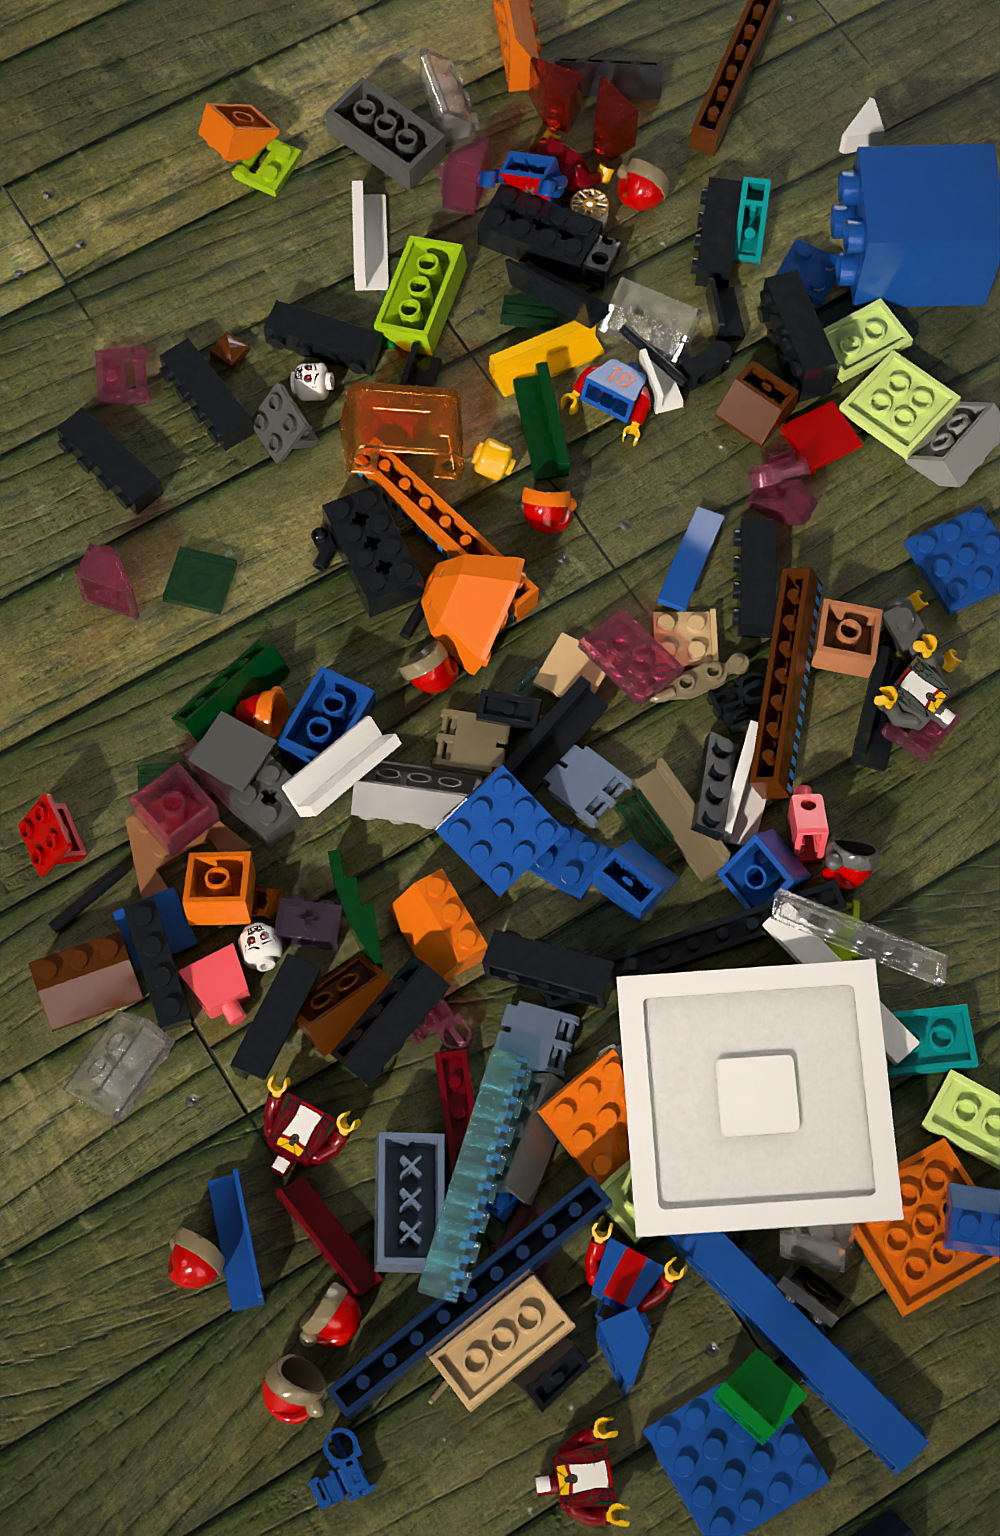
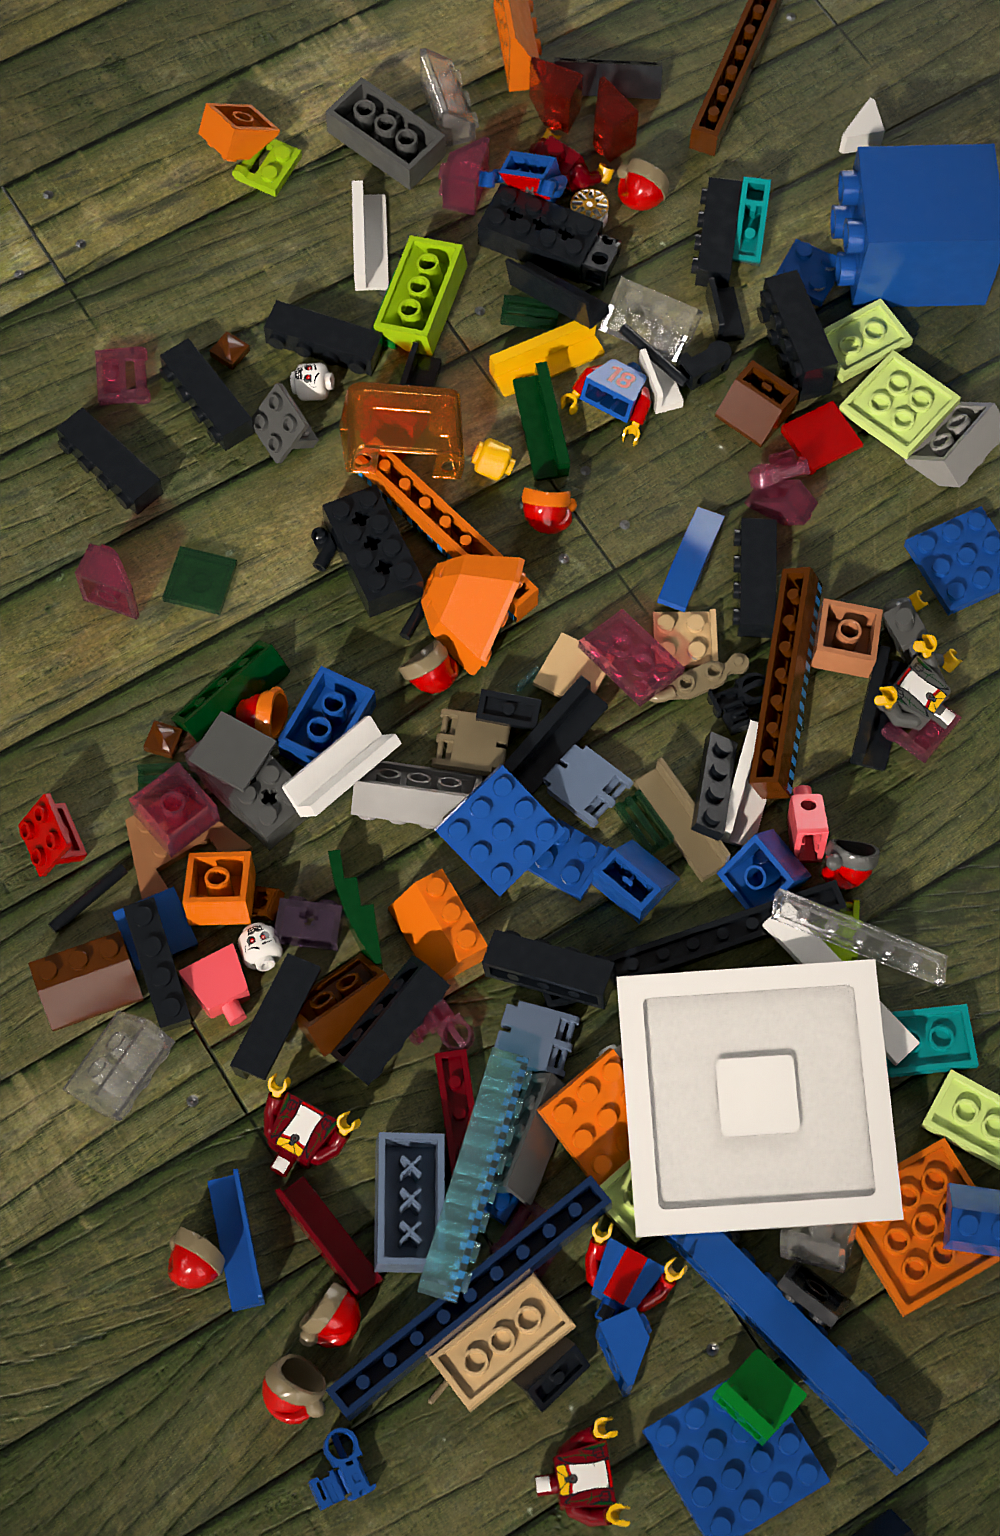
none -> reddish brown tile [143,720,184,760]

